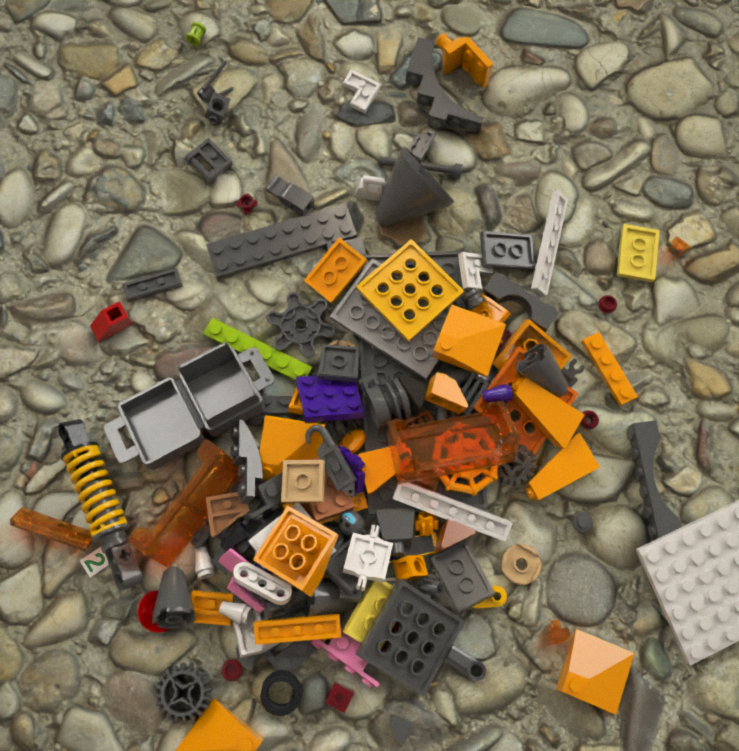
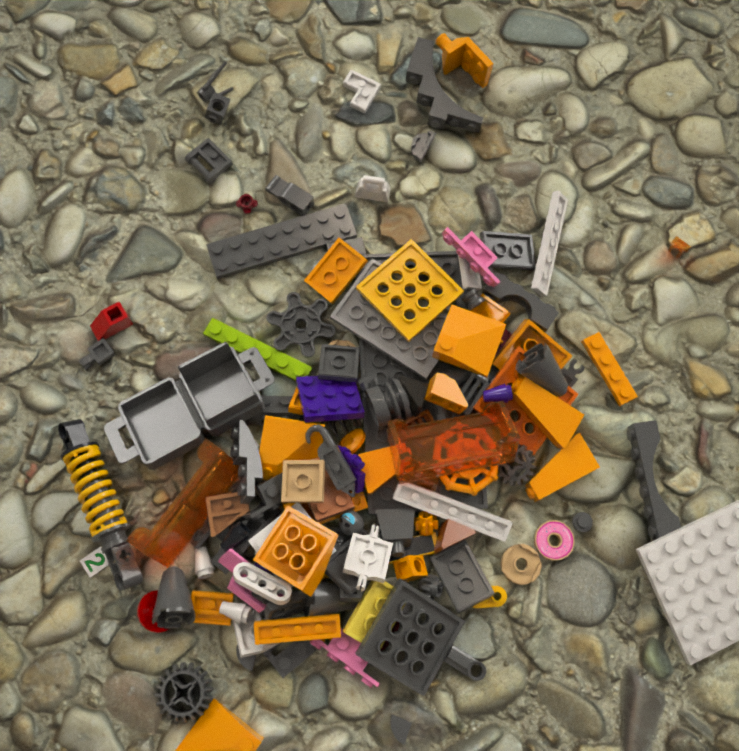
clear orange plate [10,507,93,552] -> none
dark grey tile [122,268,183,302] -> none
lime bush [185,21,207,46] -> none
dark red plate [221,659,243,681] -> none
black tyre [260,670,302,716] -> none
dark red brick [325,681,354,713] -> none
dark grey cone [375,146,454,227] -> none
dark grey piece [377,157,463,179] -> none
clear orange tile [545,619,571,646] -> none
light orange slope [556,629,635,715] -> none
dark red plate [580,410,599,430] -> none
dark red plate [598,295,617,314] -> none
light yellow plate [616,224,660,283] -> none
none -> dark grey plate [79,338,116,370]
none -> bright pink bracket [442,227,500,288]
none -> tile [534,520,575,561]

